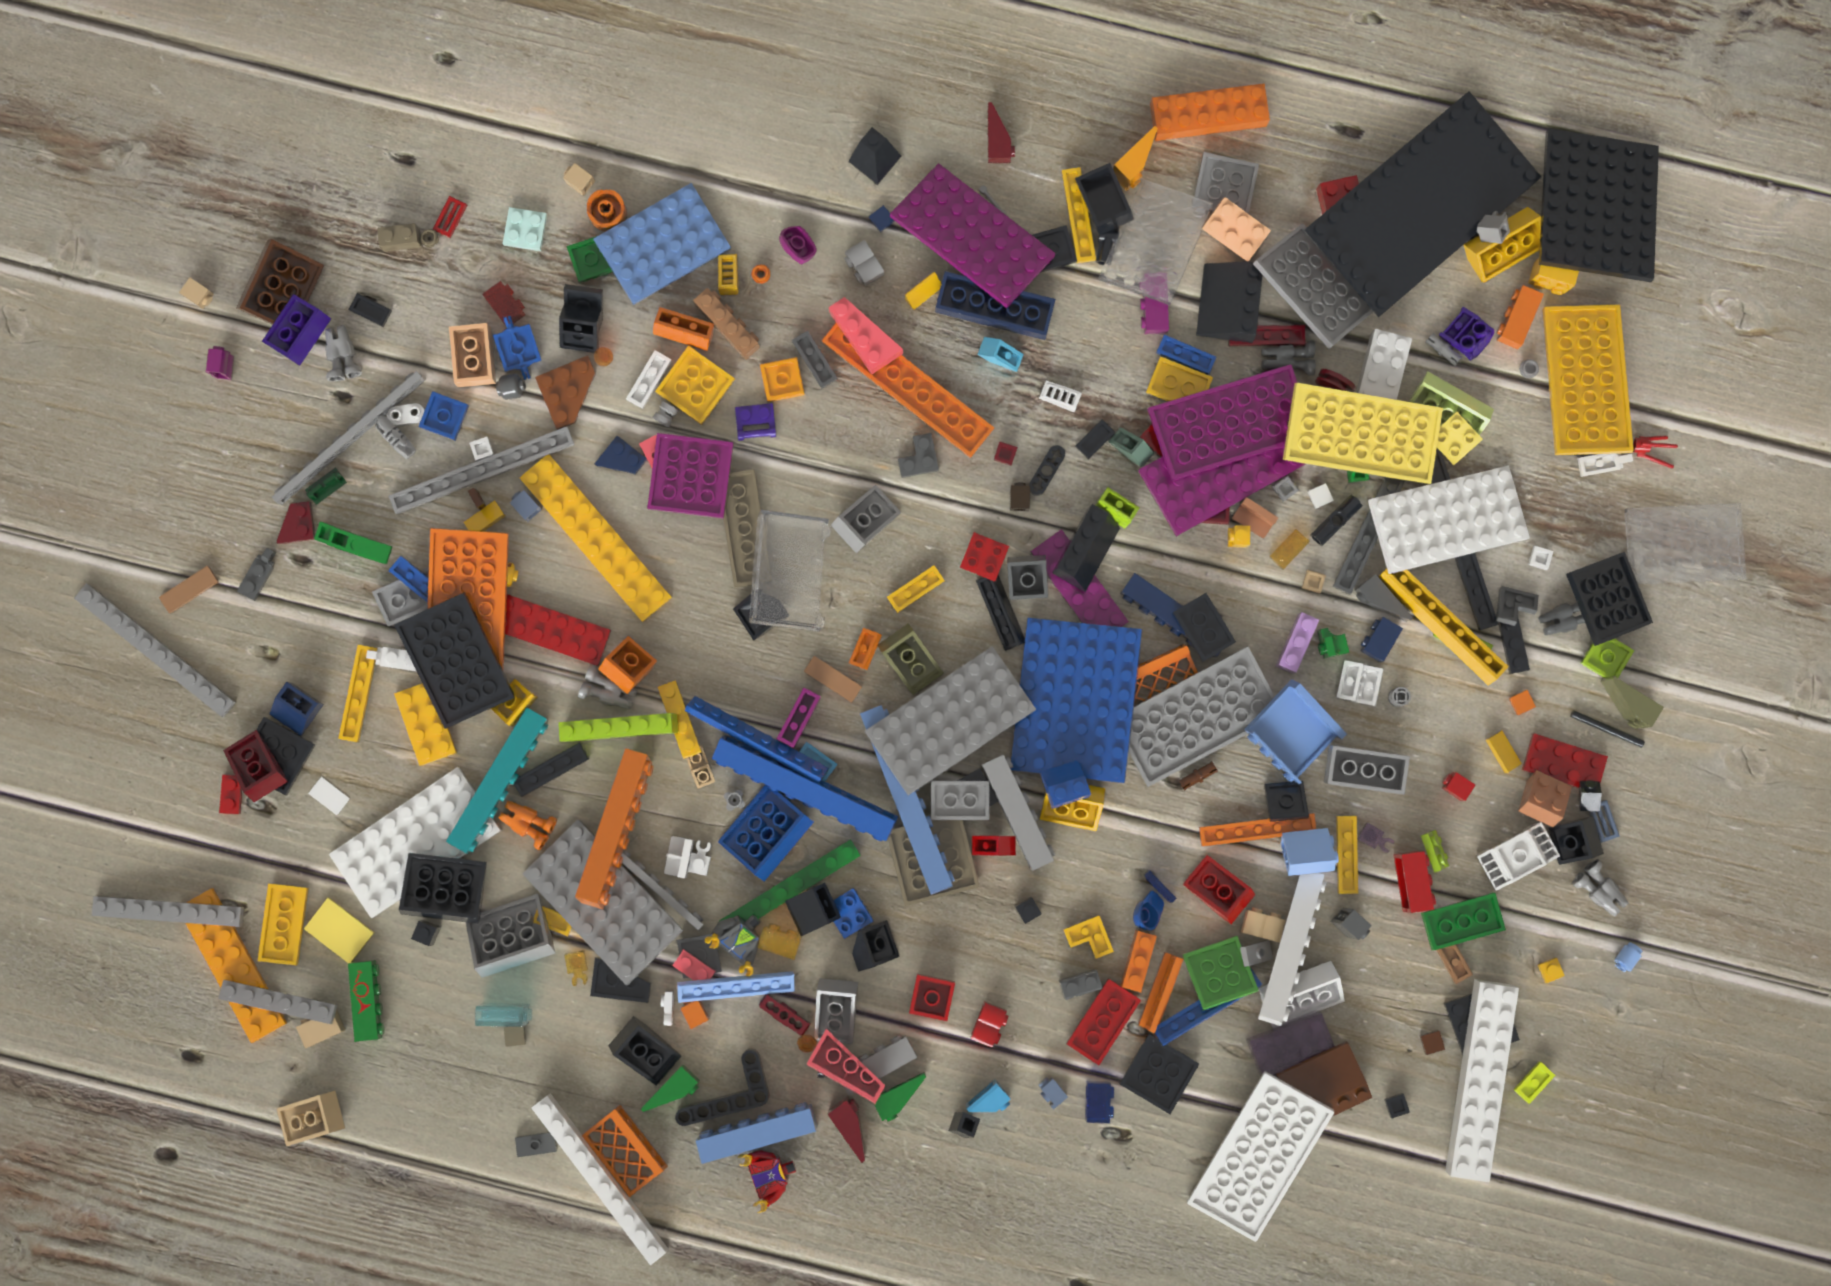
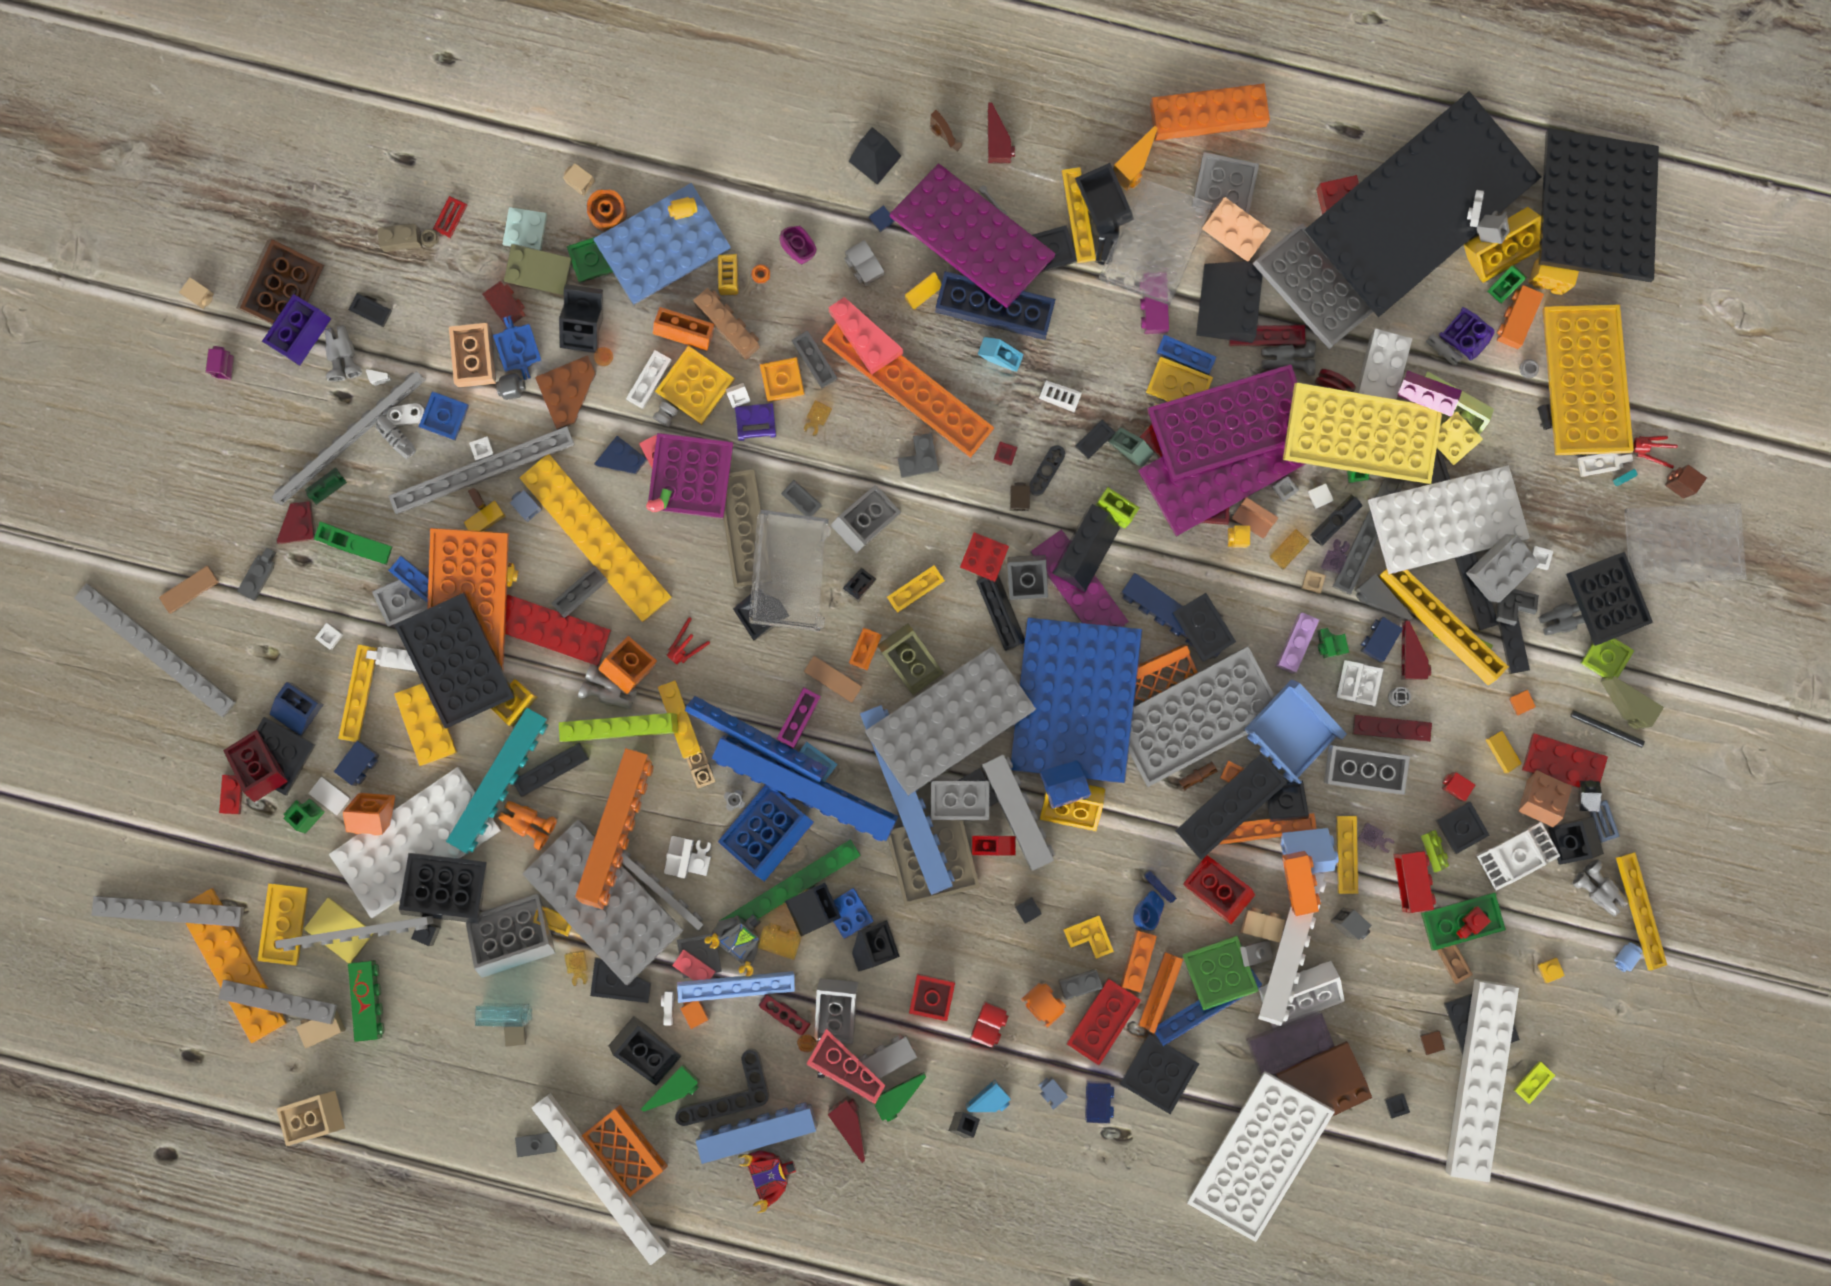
none -> light grey plate [275,916,434,951]
none -> green brick [283,799,325,834]
none -> white plate [315,623,343,650]
none -> dark blue brick [333,741,379,786]
none -> orange slope [343,793,395,835]
none -> white slope [366,369,392,386]
none -> olive slope [504,244,572,295]
none -> dark grey plate [551,565,608,618]
none -> arm [646,489,672,512]
none -> red plant [666,617,710,665]
none -> yellow brick [668,197,697,220]
none -> white plate [726,383,750,408]
none -> dark grey plate [781,480,822,520]
none -> clear yellow plate [804,400,832,437]
none -> black slope [843,568,876,603]
none -> reddish brown plate [930,110,962,152]
none -> orange brick [1021,983,1066,1028]
none -> black plate [1175,754,1287,860]
none -> orange plate [1220,761,1244,782]
none -> orange brick [1282,851,1321,916]
none -> clear purple plate [1321,539,1350,574]
none -> dark red plate [1353,715,1432,742]
none -> brick [1397,370,1462,417]
none -> dark red slope [1401,621,1431,680]
none -> black plate [1435,802,1490,854]
none -> red plate [1456,907,1491,939]
none -> light grey brick [1466,534,1540,602]
none -> white plate [1467,190,1484,227]
none -> green slope [1487,265,1527,304]
none -> black pin [1537,404,1553,430]
none -> teal tile [1612,469,1638,486]
none -> yellow plate [1616,852,1667,970]
none -> copper brick [1665,465,1707,499]

